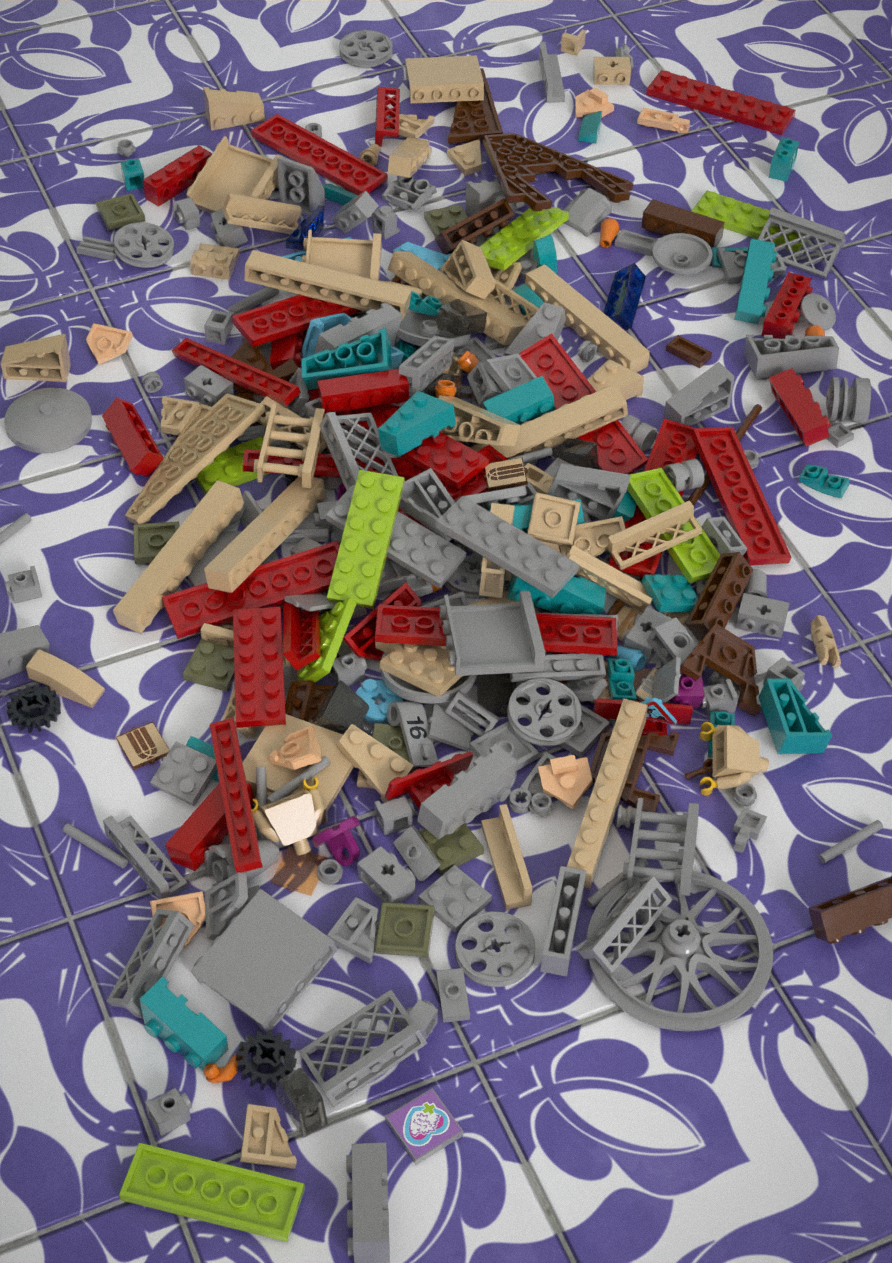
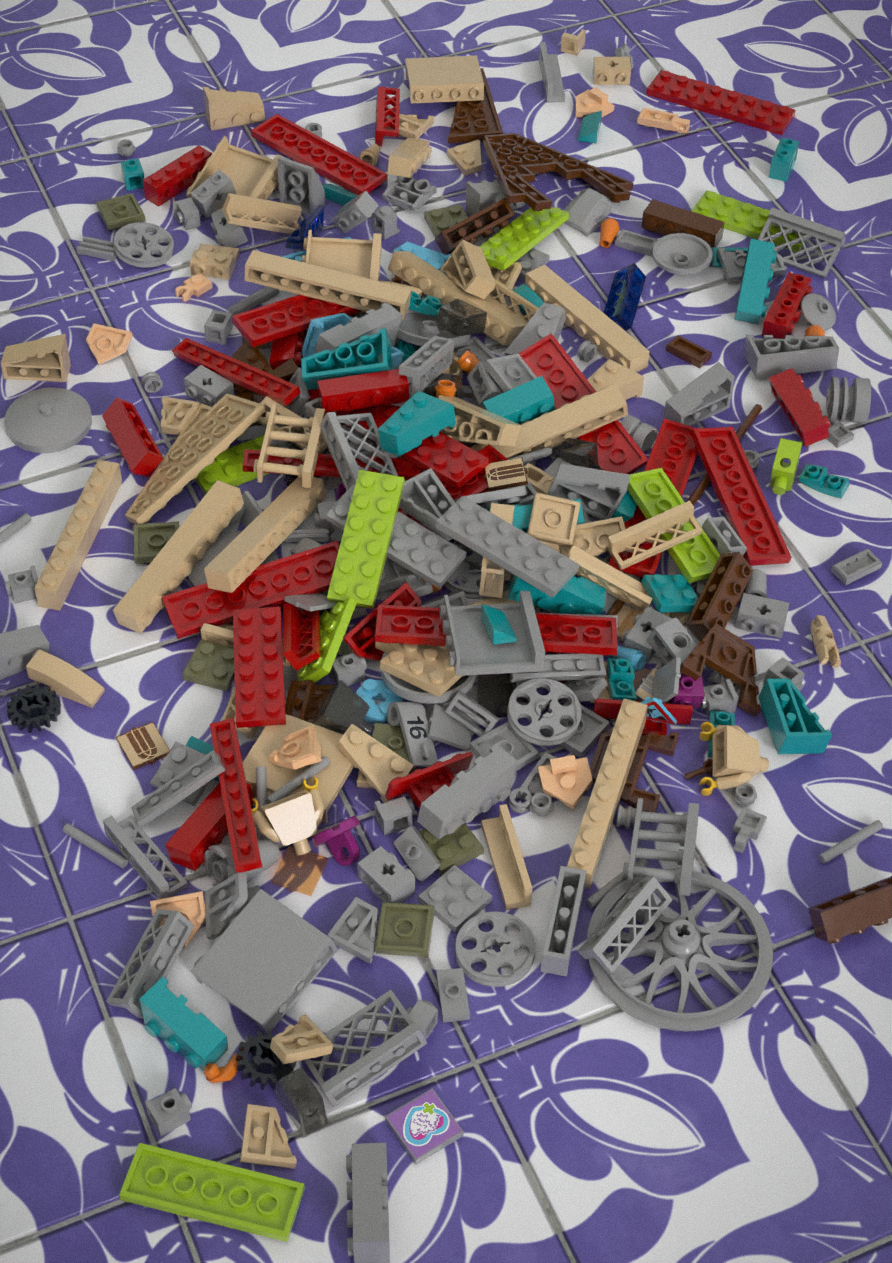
light grey plate [317,859,343,884] -> none
light grey wedge [339,30,393,67] -> none
teal slope [533,235,557,274] -> none
light grey wheel [663,459,704,492] -> none
none -> tan brick [34,460,122,611]
none -> light grey tile [131,750,225,828]
none -> light nougat plate [175,273,213,302]
none -> light grey brick [190,169,236,218]
none -> tan wing [270,1014,333,1064]
none -> teal slope [481,604,517,645]
none -> lime torso [769,438,802,495]
none -> light grey plate [831,549,882,586]

